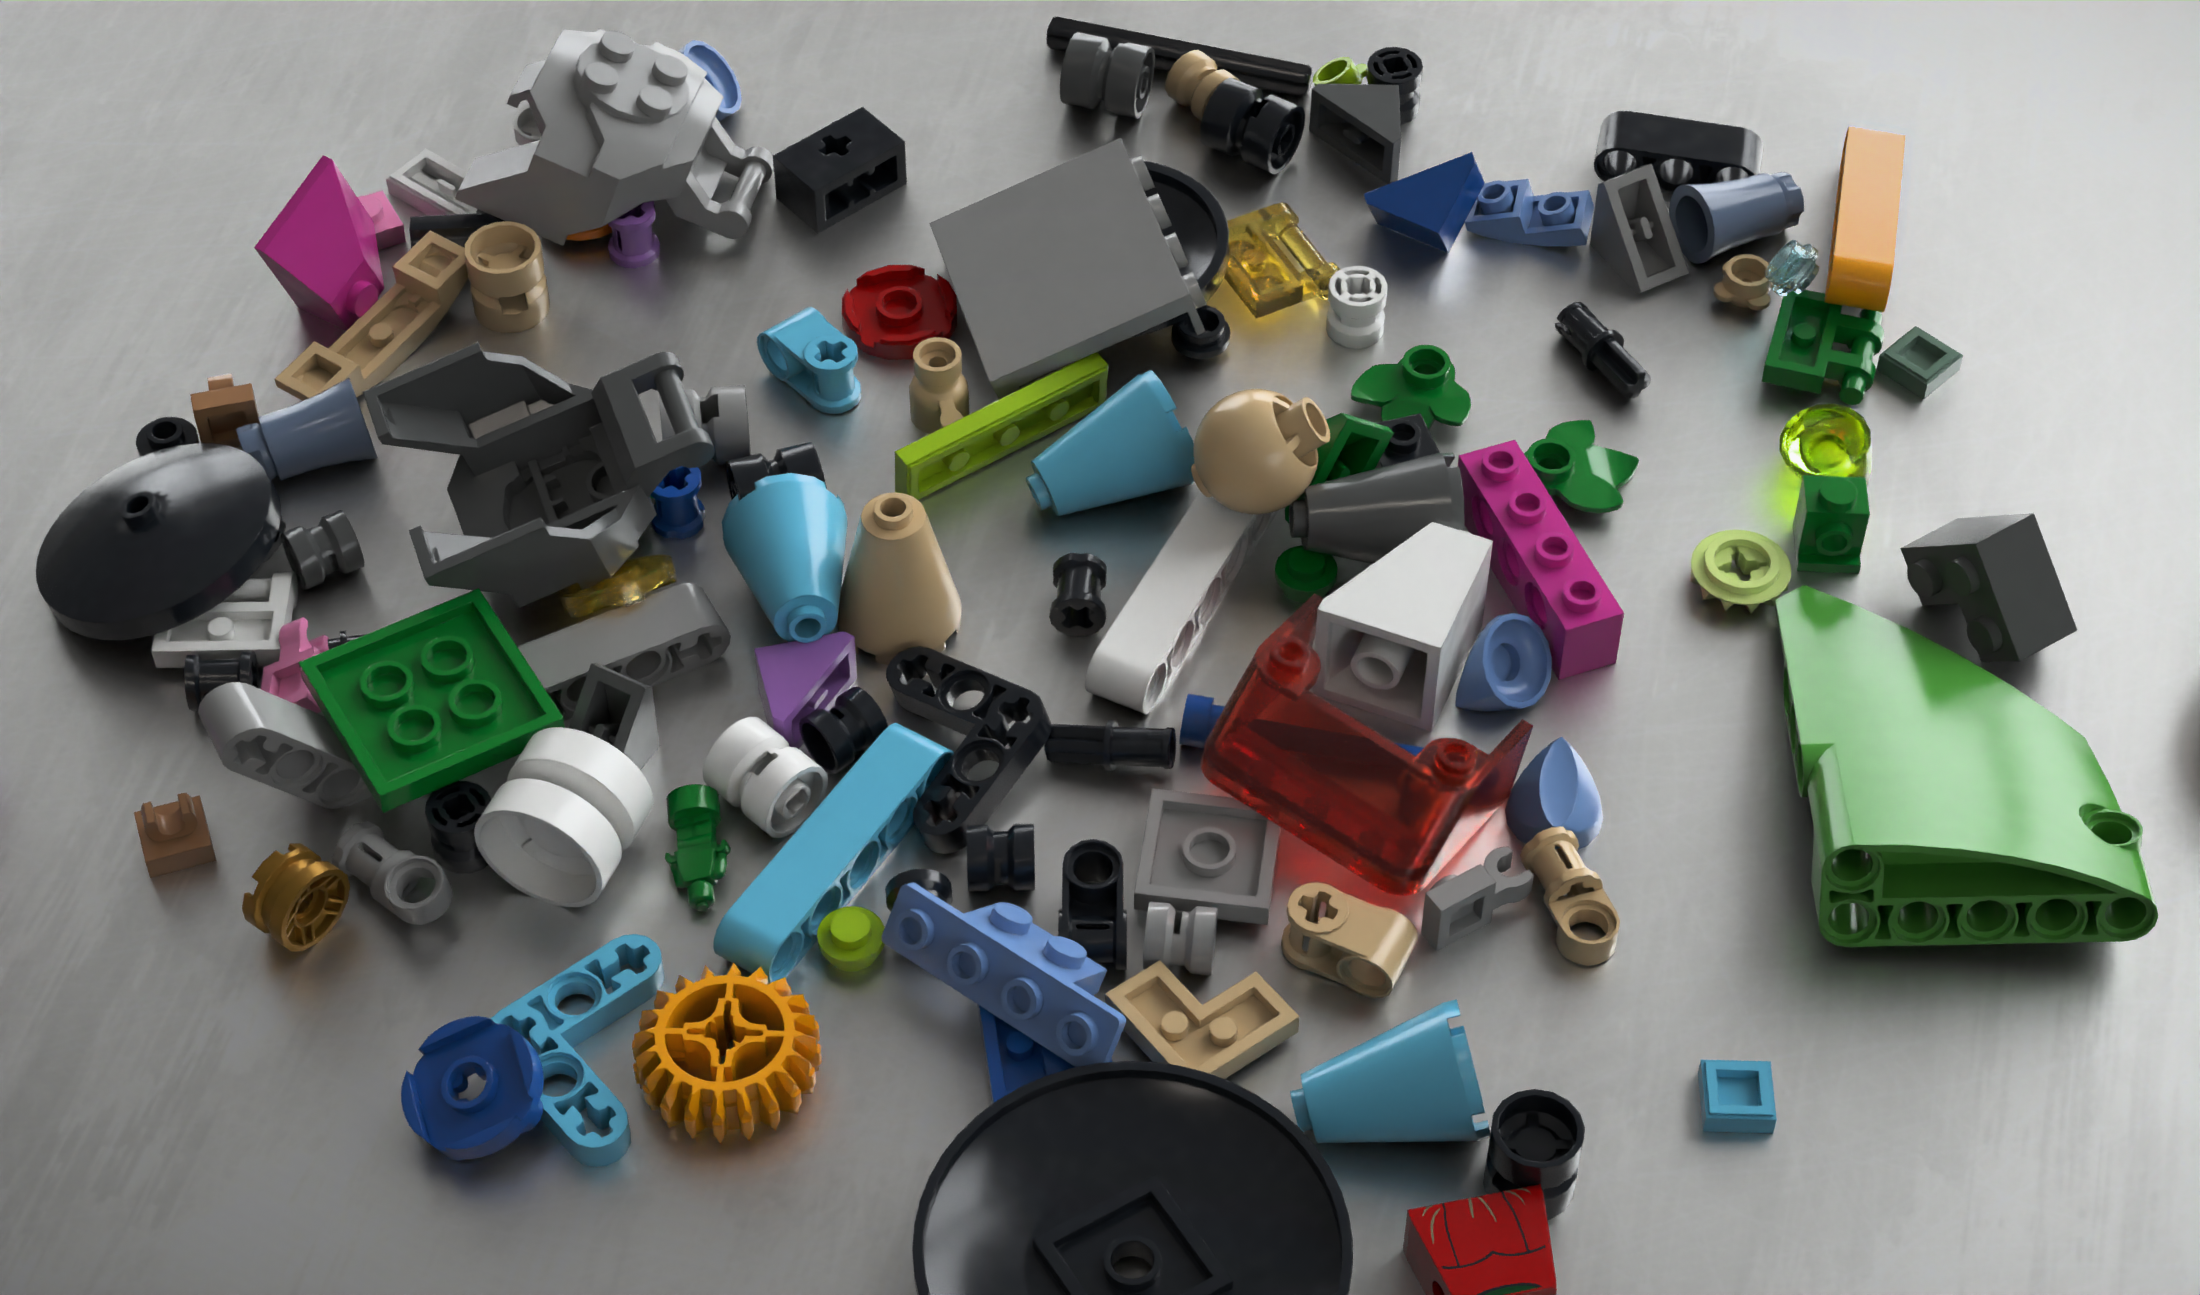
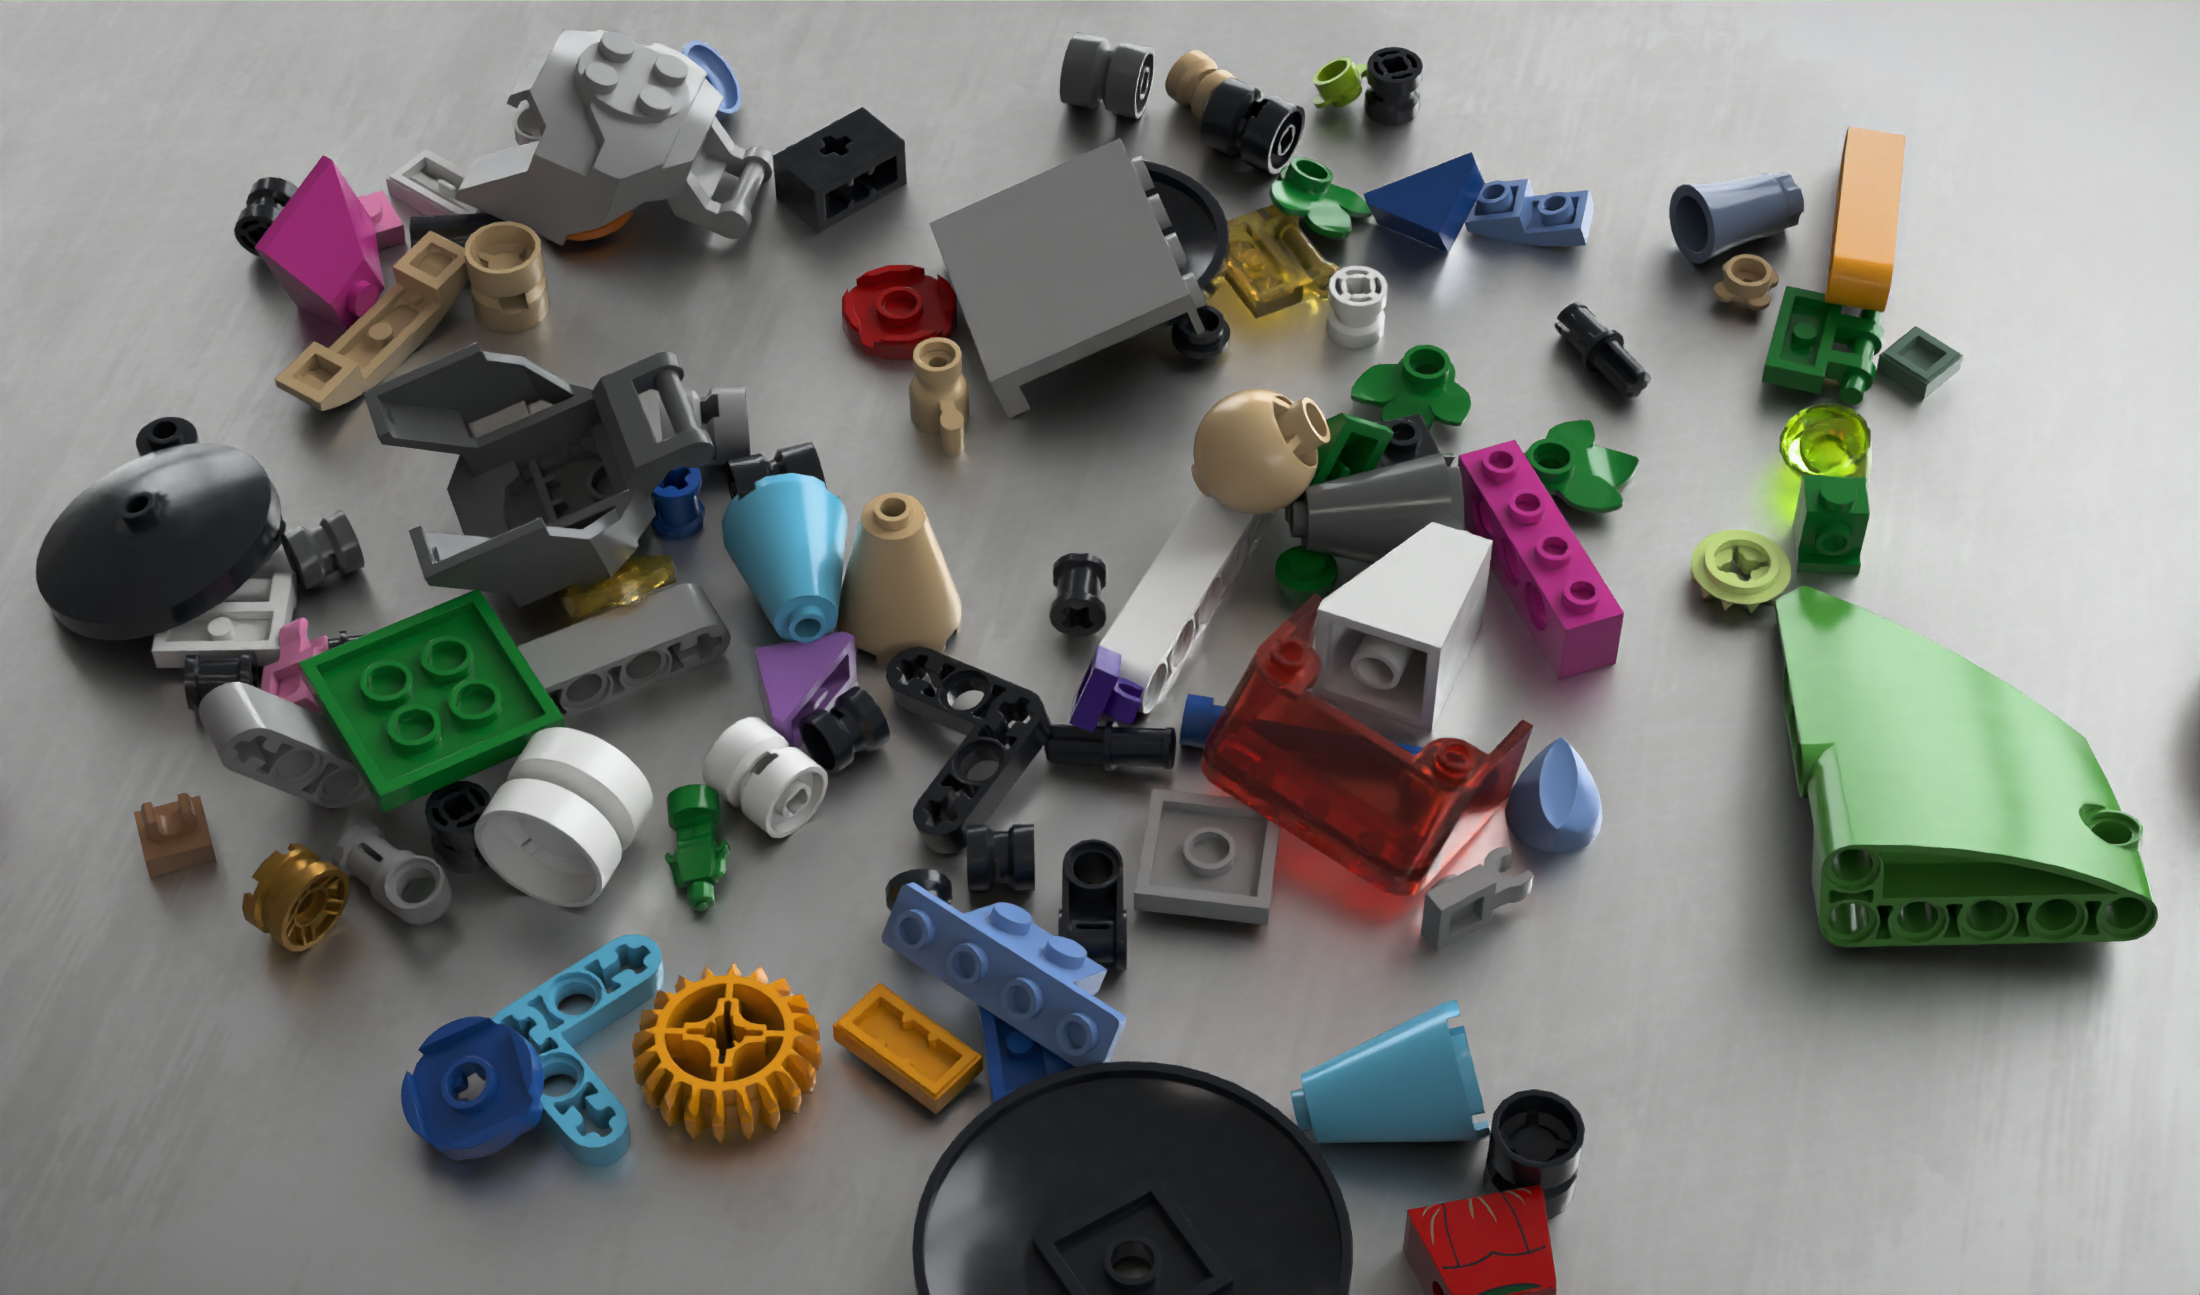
medium nougat tile [190,373,260,447] -> none
sand blue plant [236,378,378,481] -> none
dark grey slope [569,663,660,770] -> none
medium lavender bush [608,201,661,269] -> none
medium azure beam [713,723,954,983] -> none
medium azure piece [757,307,862,414] -> none
lime plate [817,906,885,972] -> none
lime tile [895,352,1108,500] -> none
medium azure cone [1025,370,1194,516] -> none
black axle [1046,17,1313,97] -> none
tan plate [1105,960,1300,1079] -> none
light grey wheel [1143,901,1218,976] -> none
tan piece [1281,882,1418,998] -> none
dark grey slope [1309,83,1401,184] -> none
medium blue piece [1455,613,1552,712] -> none
tan connector [1520,826,1620,966] -> none
light grey slope [1590,164,1689,293] -> none
black beam [1594,111,1764,194] -> none
medium azure tile [1698,1060,1777,1134] -> none
clear light blue plate [1765,240,1819,297] -> none
dark grey brick [1900,513,2077,662] -> none
none -> black wheel [234,177,298,257]
none -> light orange plate [833,982,983,1115]
none -> dark purple tile [1069,645,1143,733]
none -> green plate [1269,157,1372,239]

